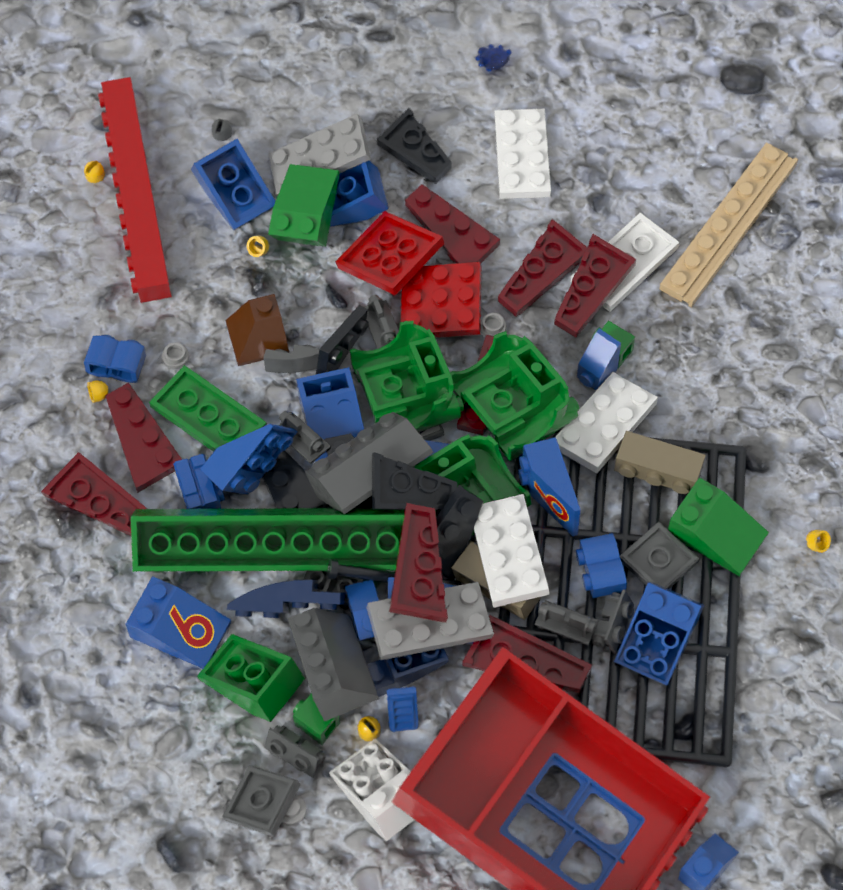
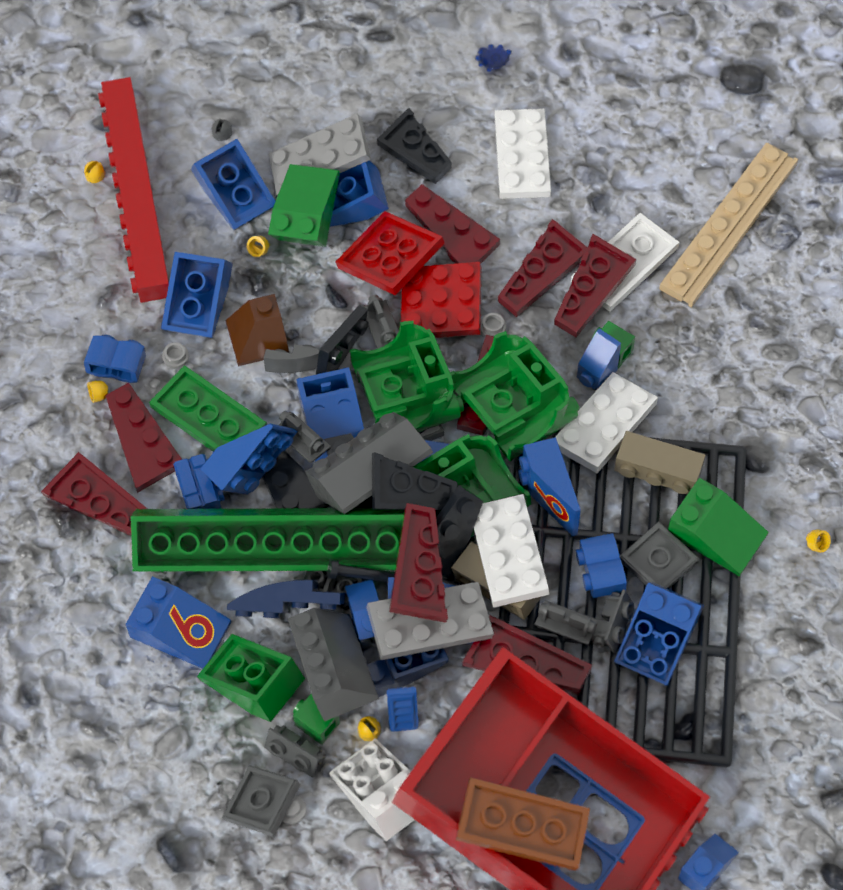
none -> blue slope [161,252,233,338]
none -> dark orange plate [456,777,590,871]

